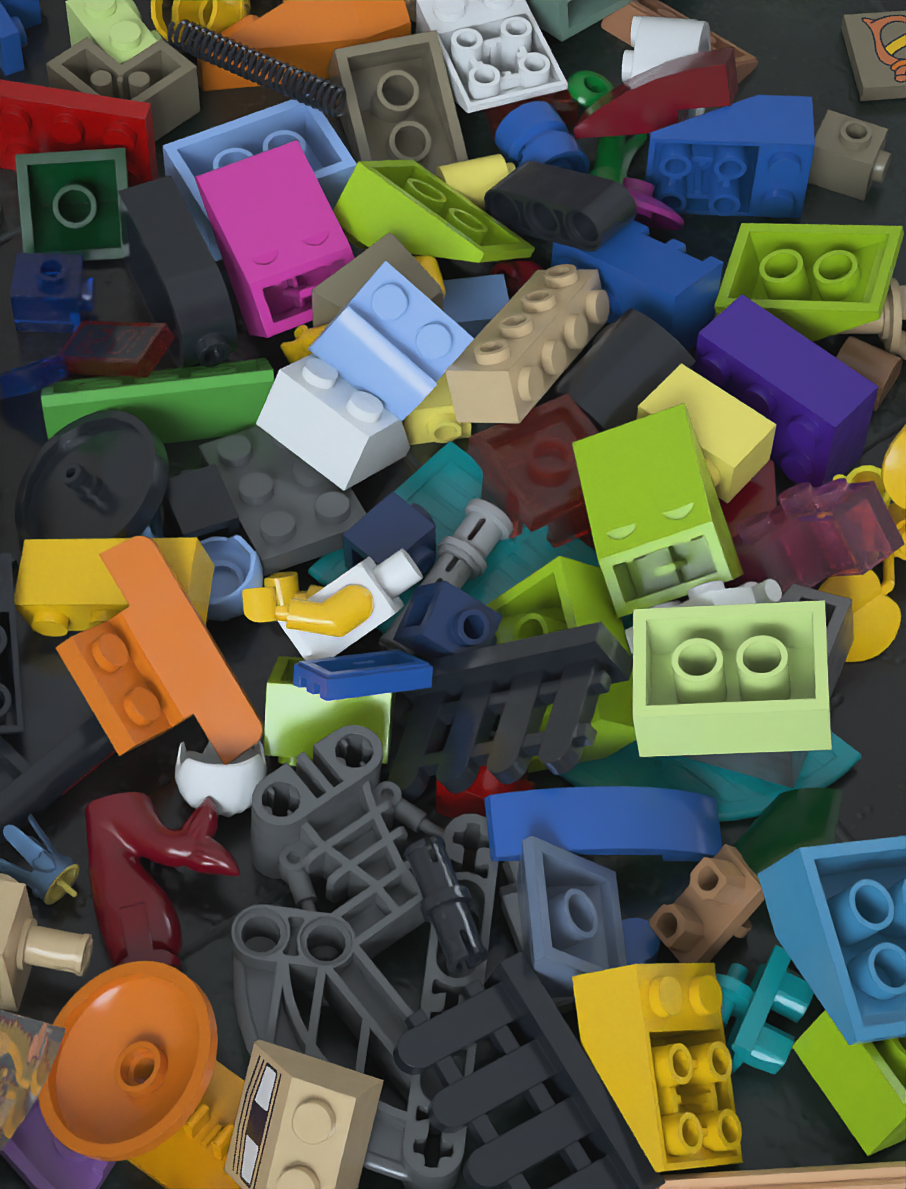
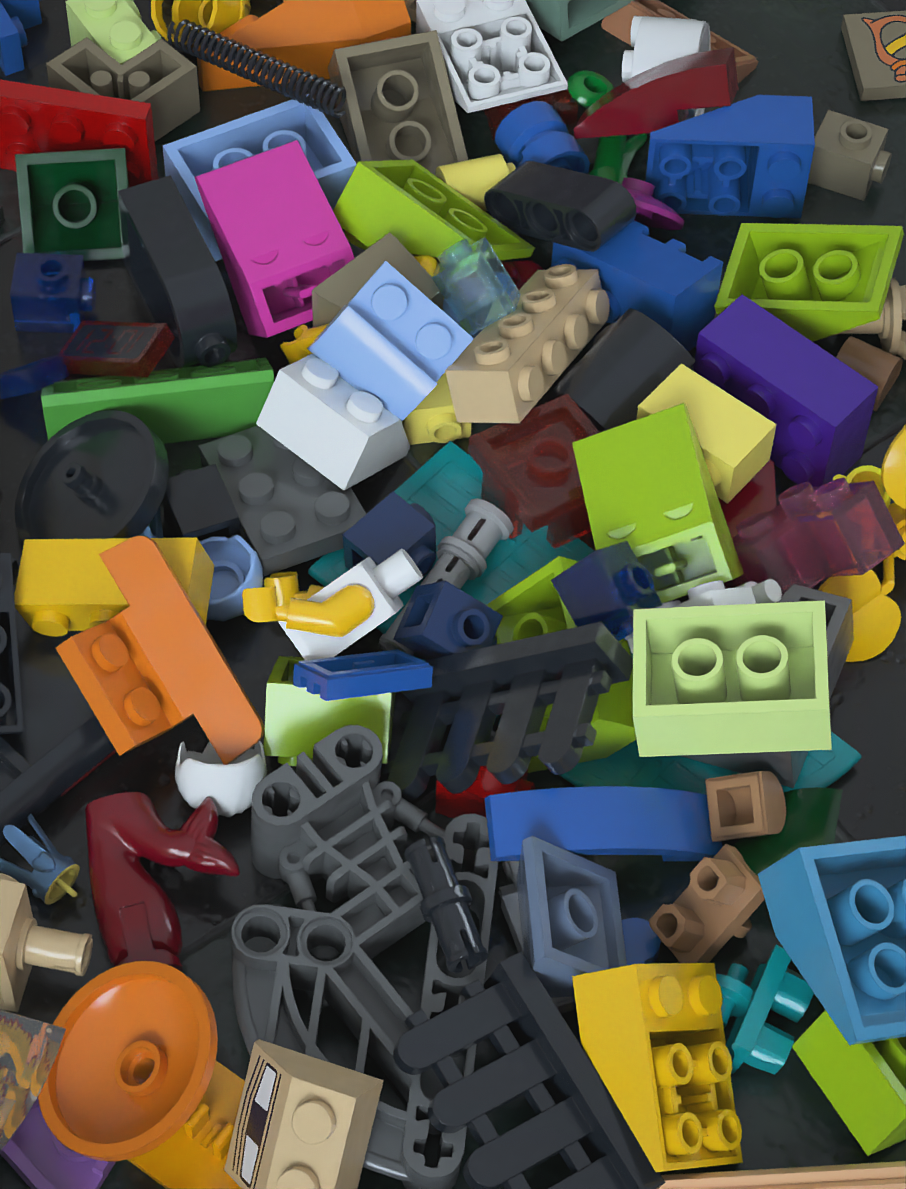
none -> clear light blue window [432,237,521,335]
none -> clear blue brick [551,541,663,643]
none -> medium nougat brick [705,771,786,842]

